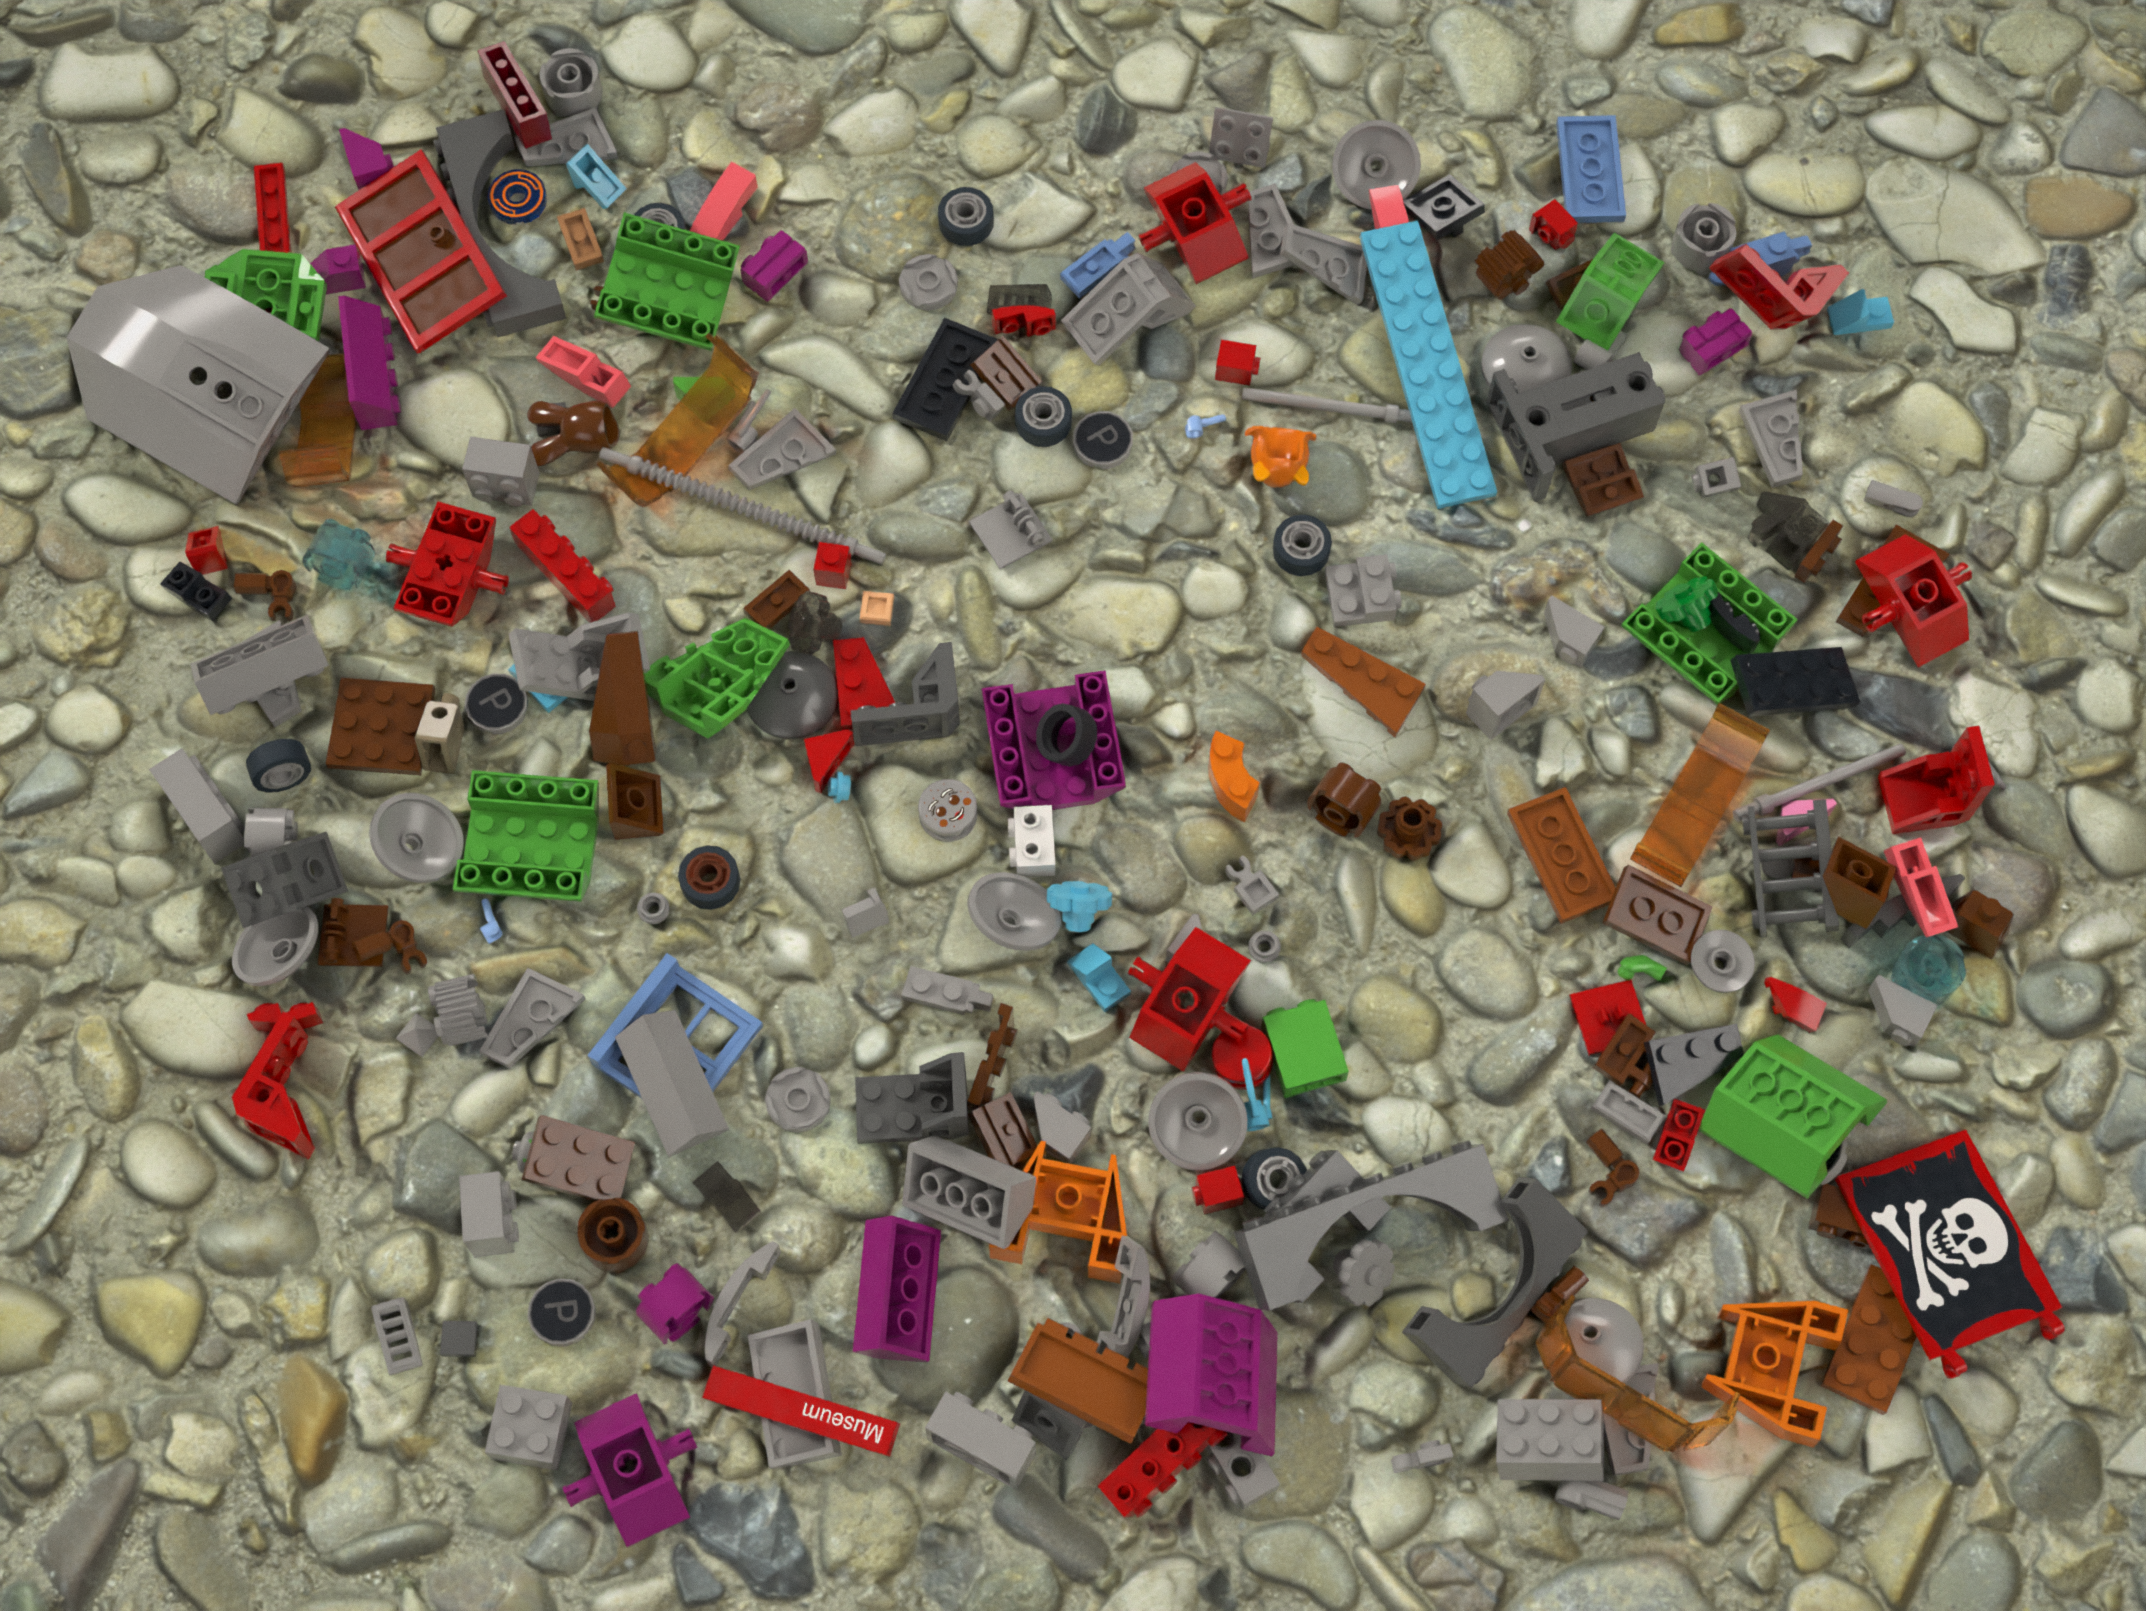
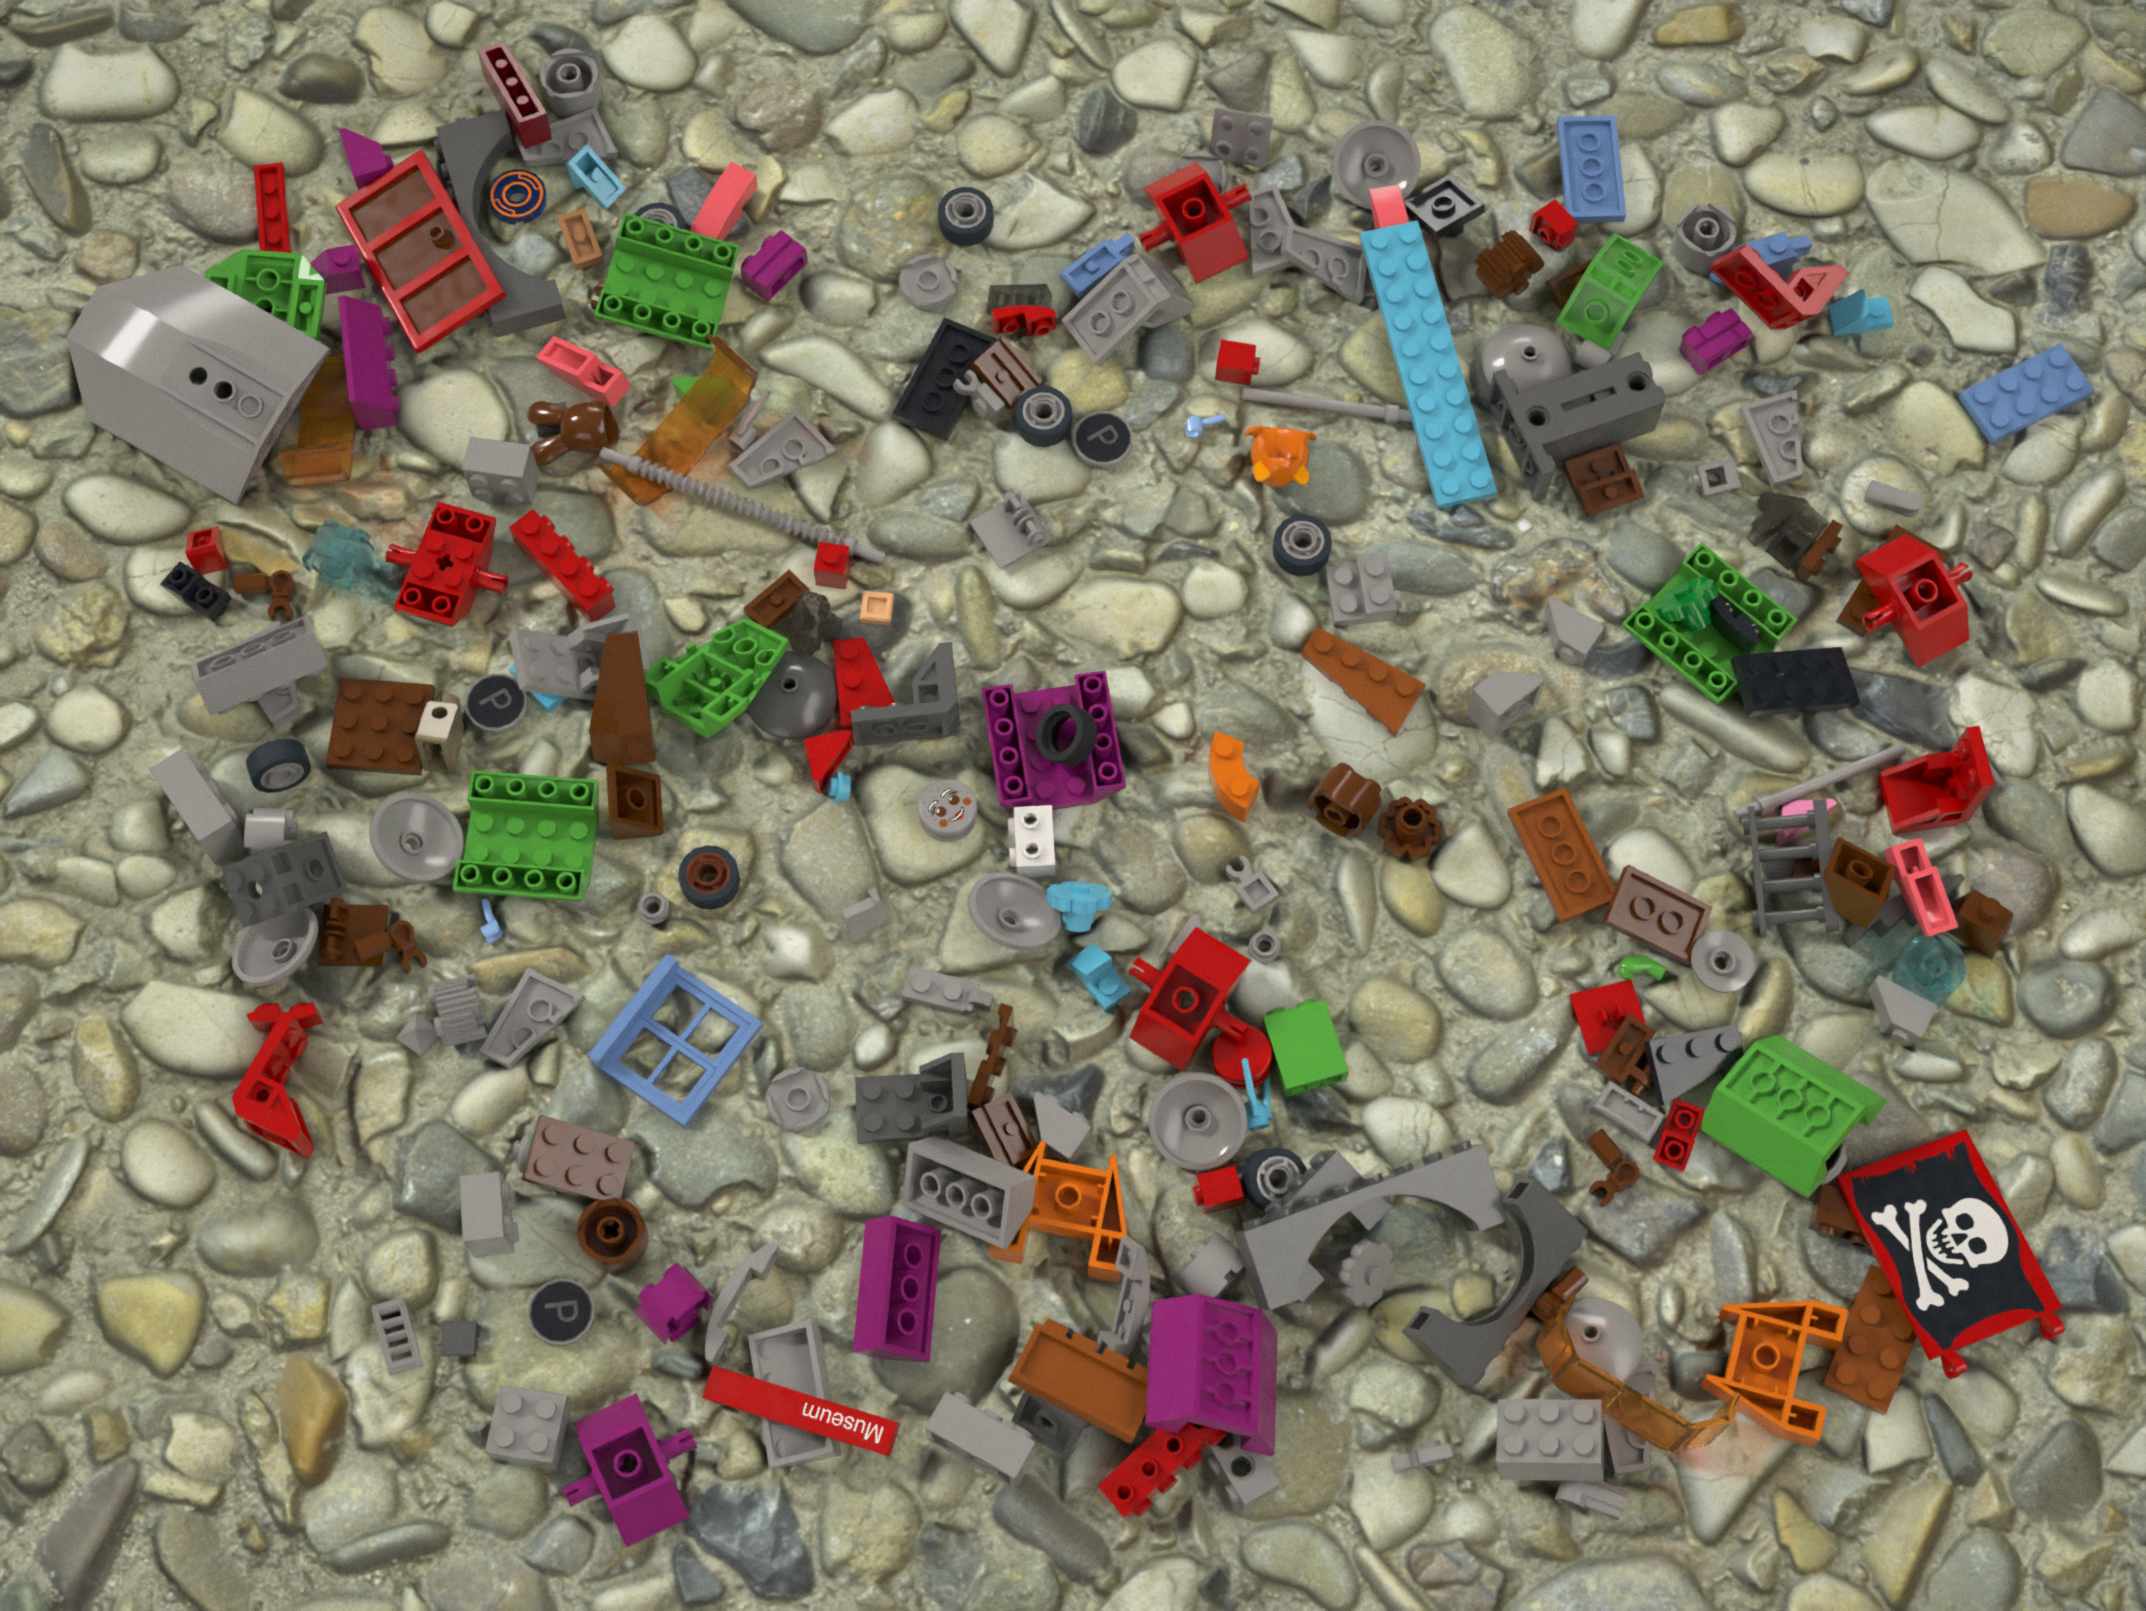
light grey slope [615,1010,729,1157] -> none
clear smoke slope [692,1161,761,1234] -> none
clear orange windscreen [1630,703,1770,887] -> none
red slope [1764,976,1827,1033] -> none
none -> medium blue plate [1958,343,2094,445]

